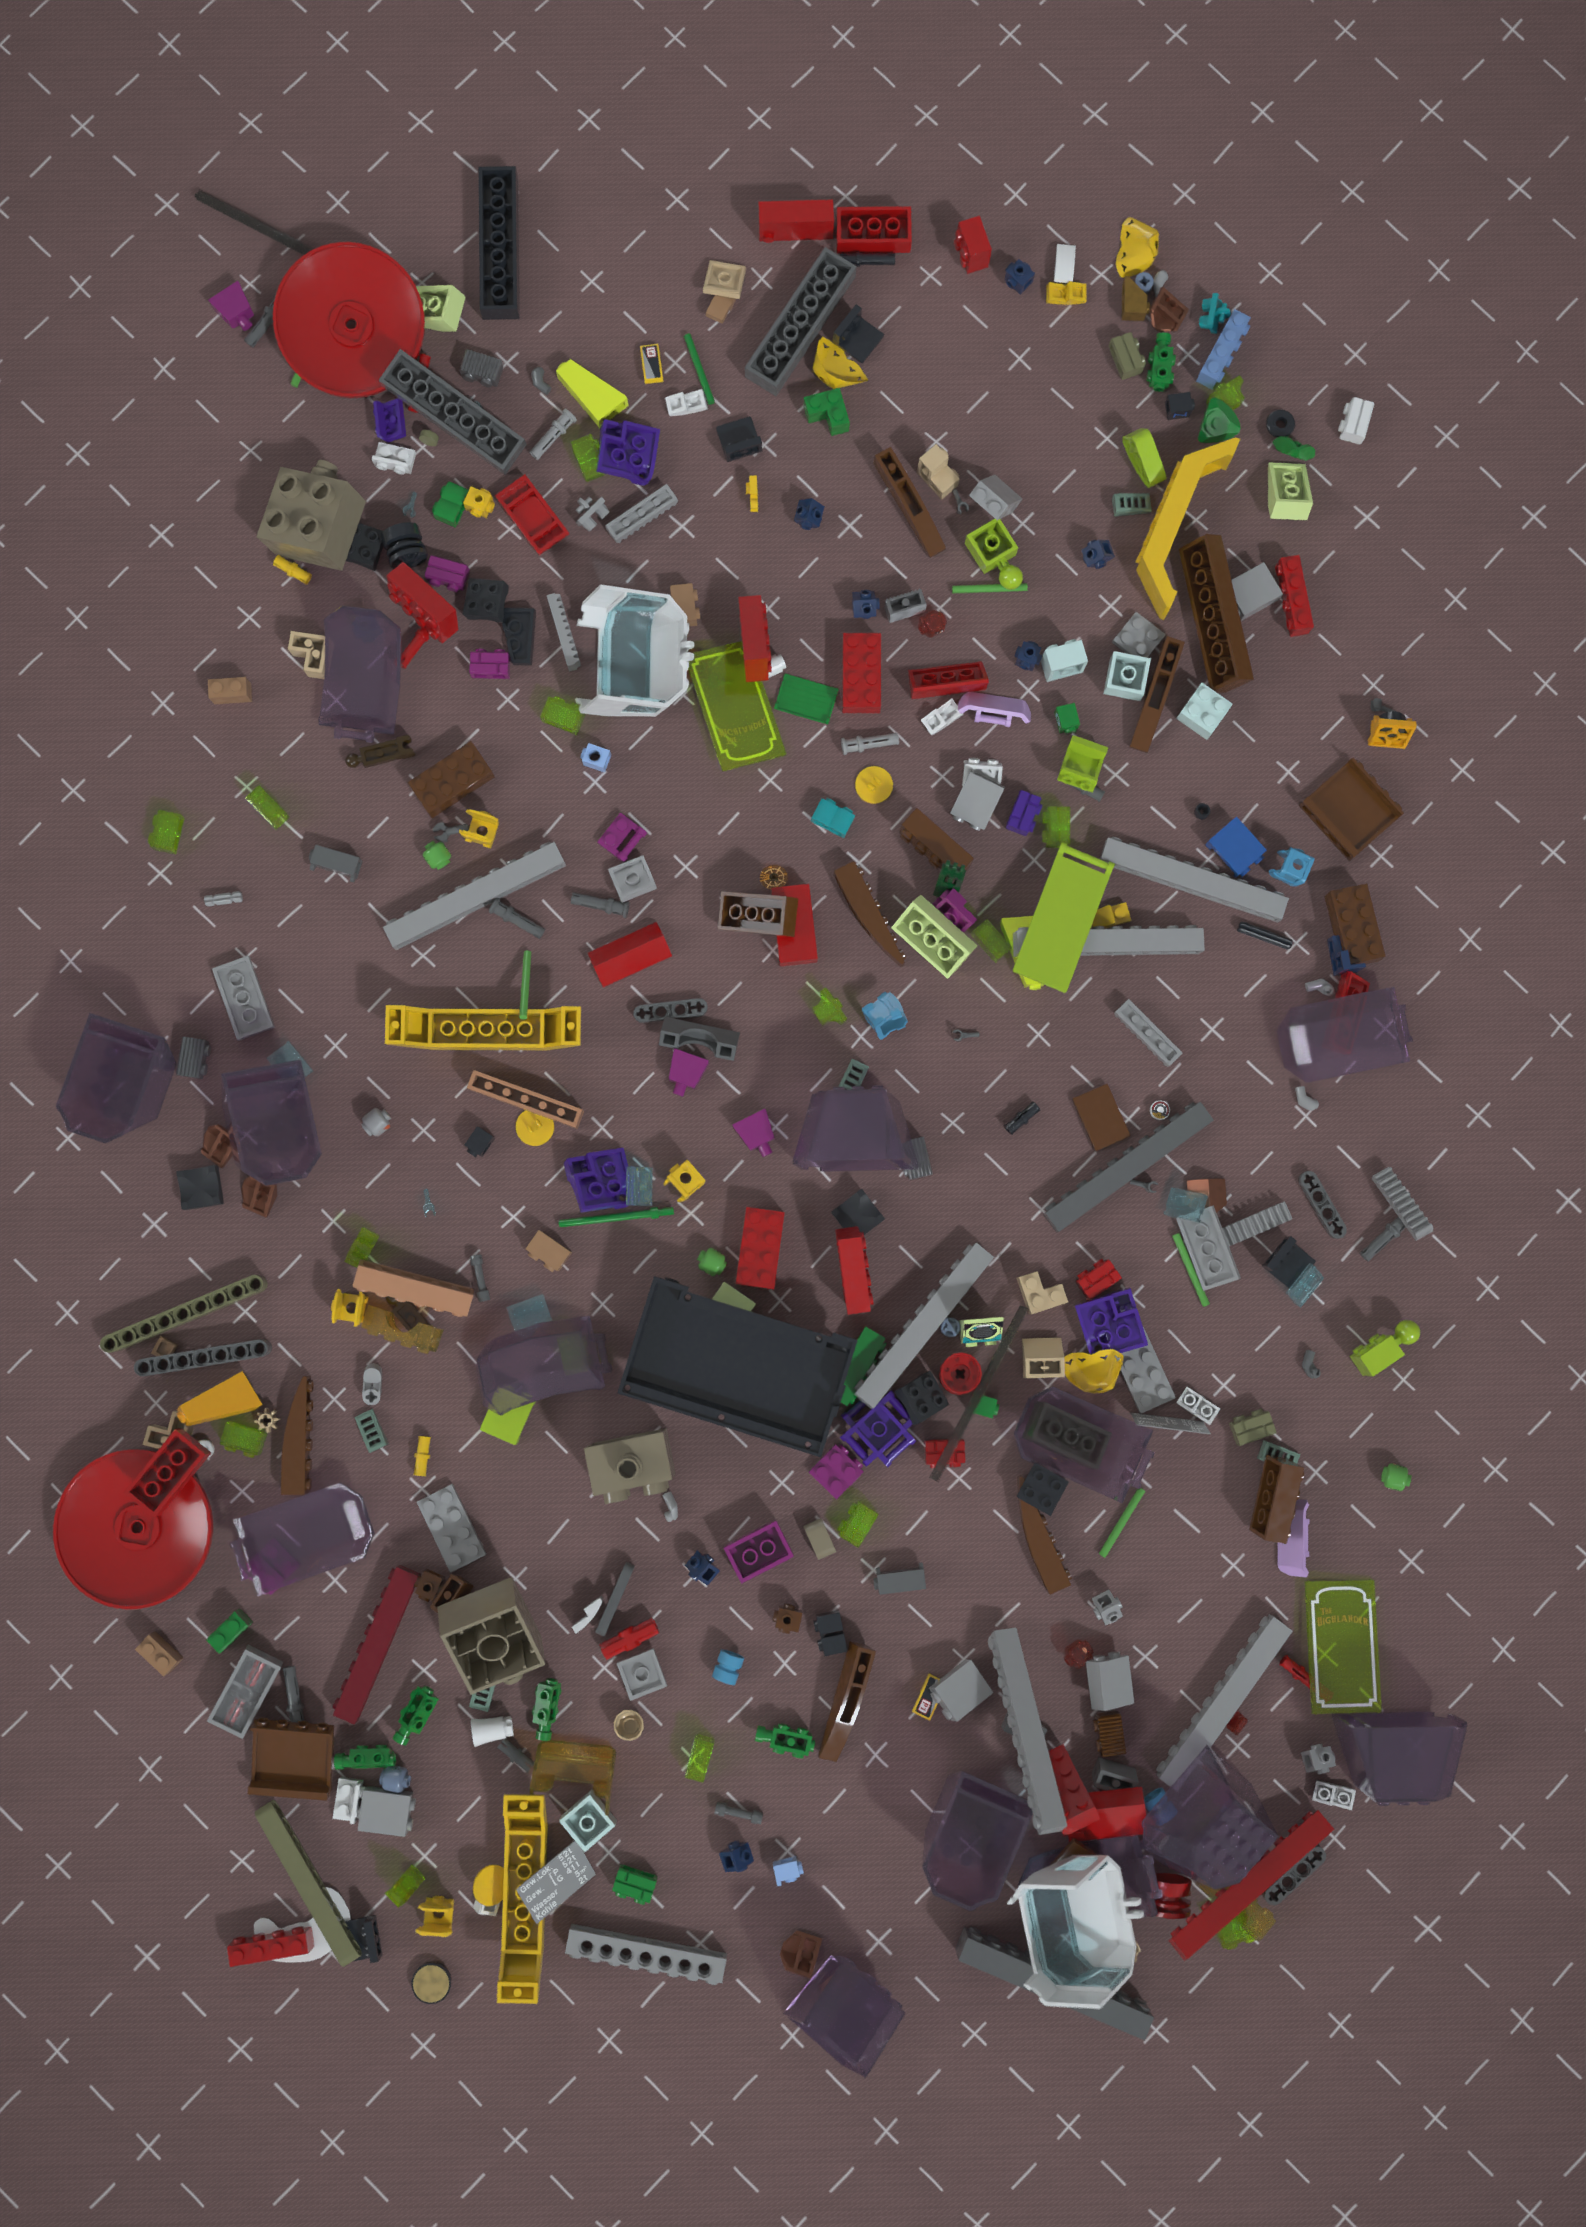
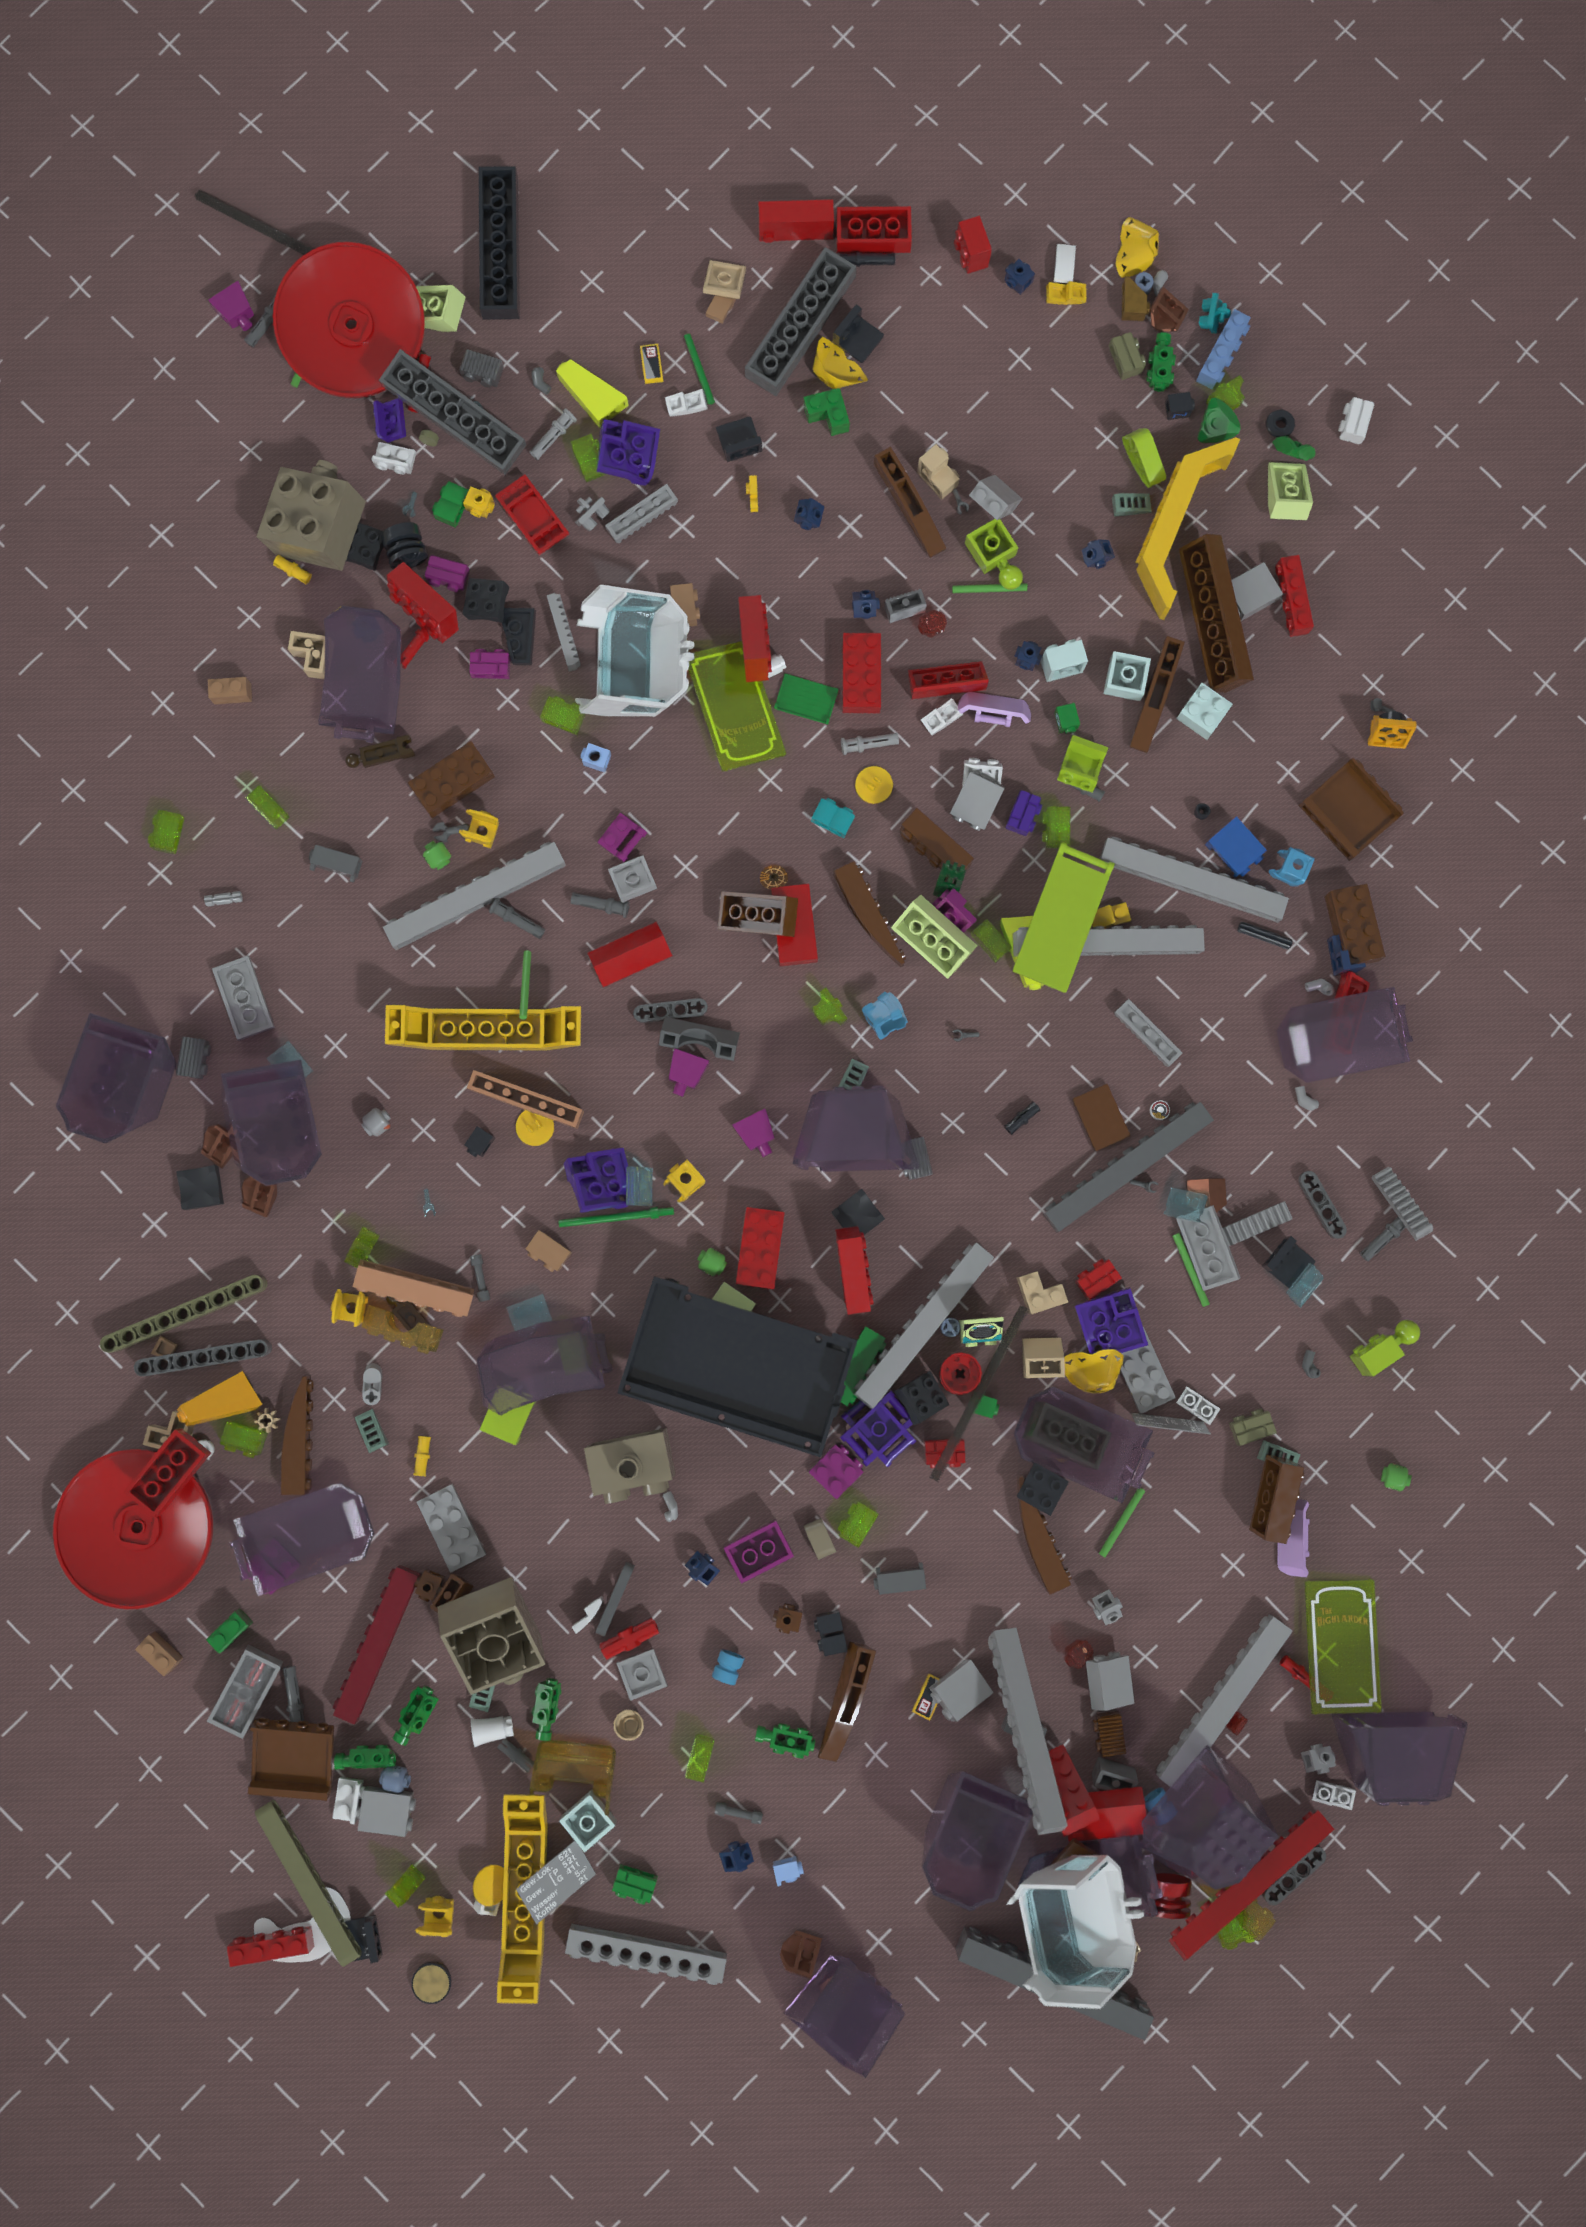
light grey plate [1112,612,1166,658] -> none

